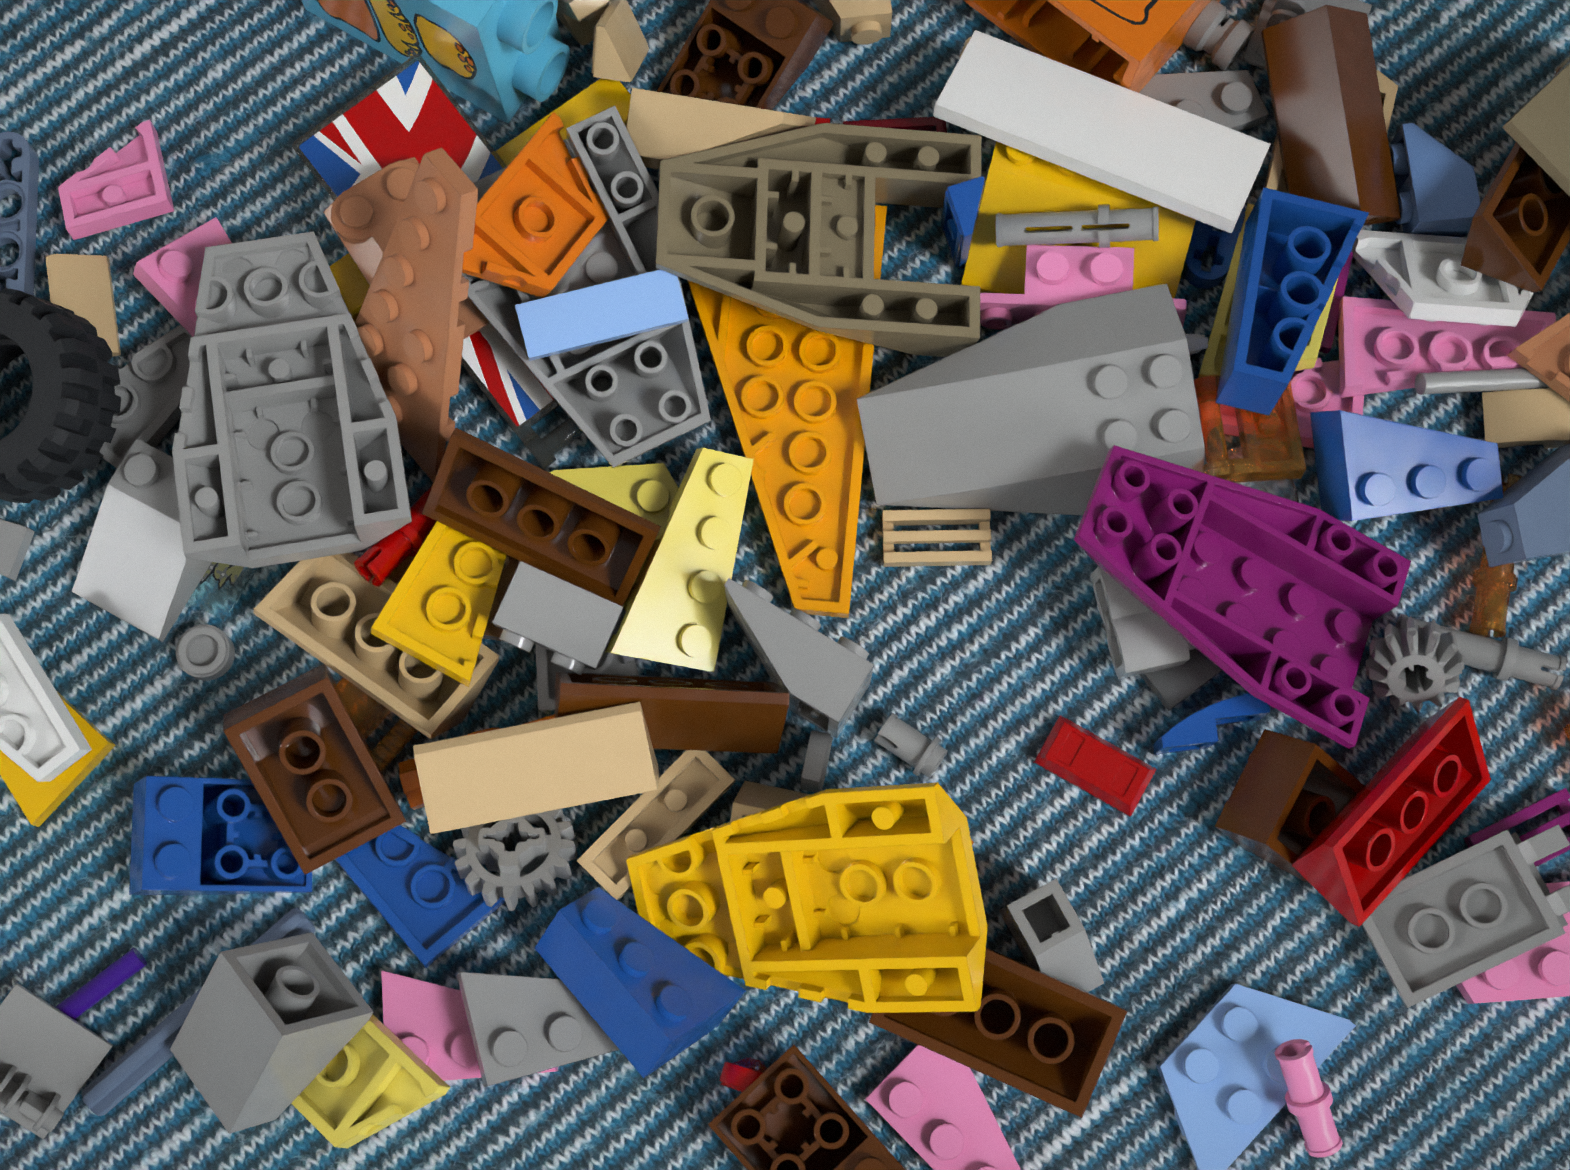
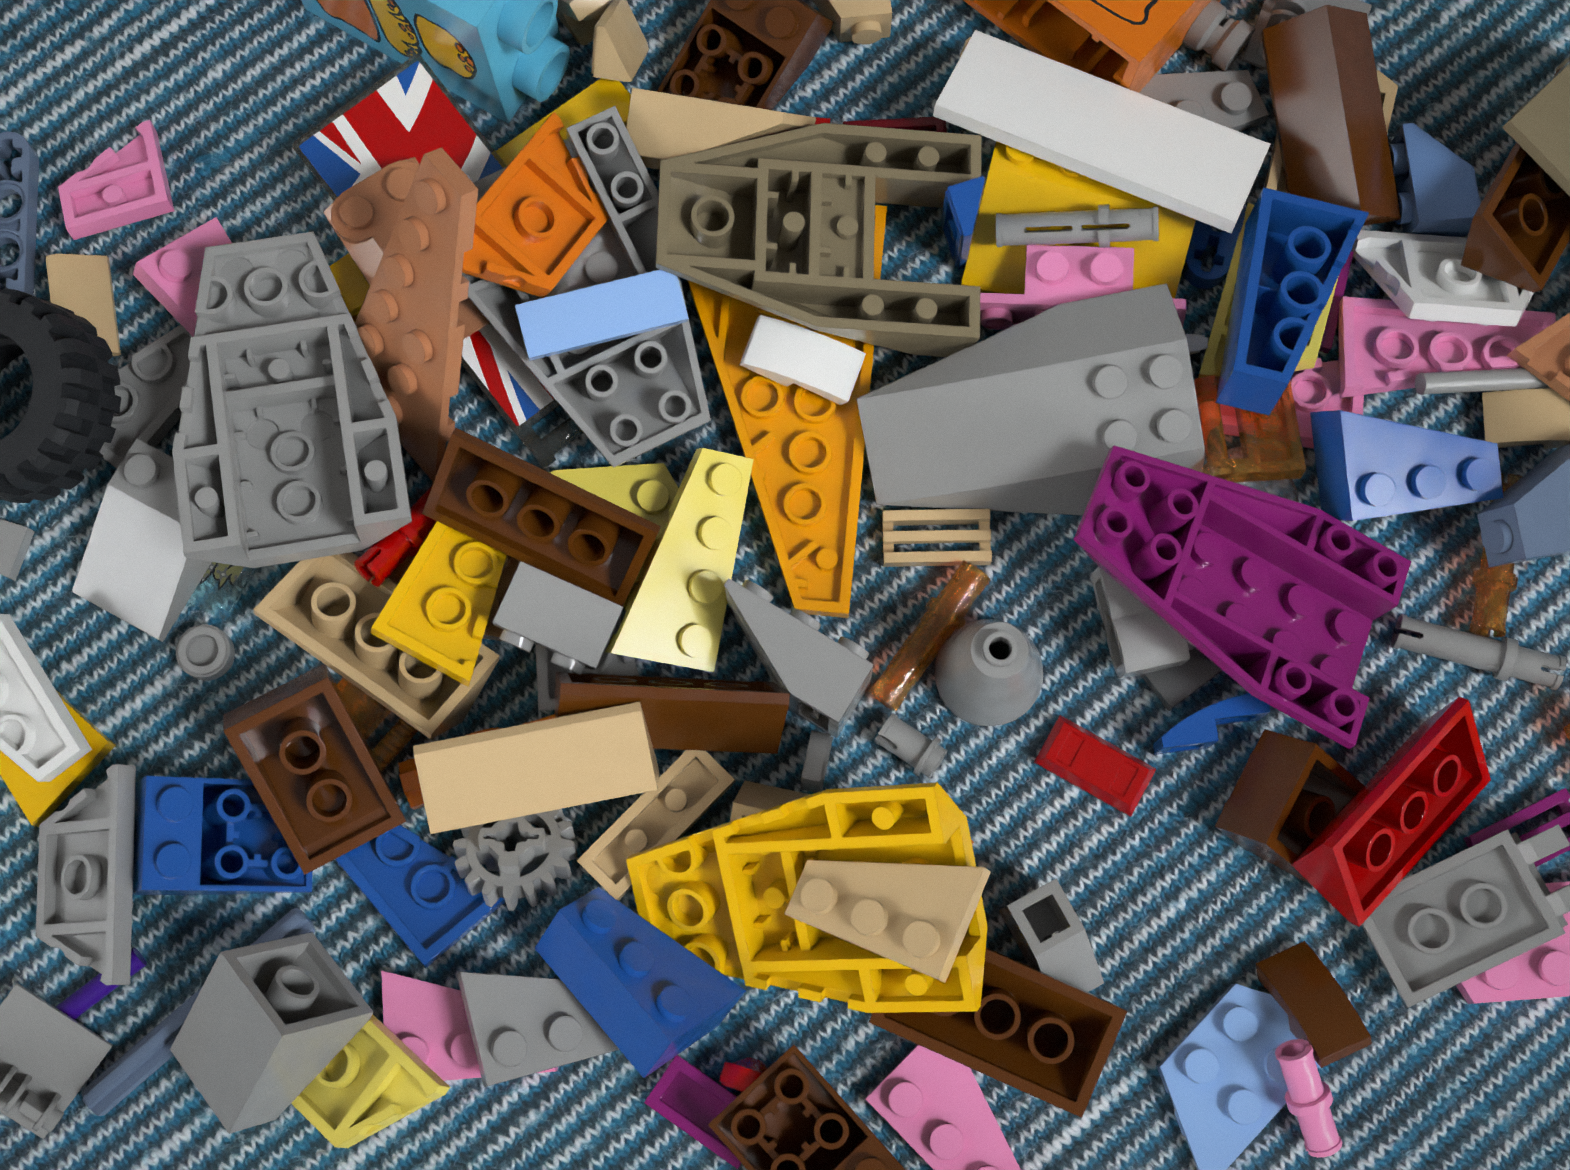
light grey gear [1366,616,1464,714] -> none
none -> light grey wing [36,764,136,985]
none -> magenta tile [644,1055,741,1169]
none -> white slope [739,315,866,405]
none -> tan wing [785,860,991,983]
none -> clear orange pin [868,560,991,712]
none -> light grey cone [935,619,1043,726]
none -> reddish brown slope [1256,941,1372,1068]

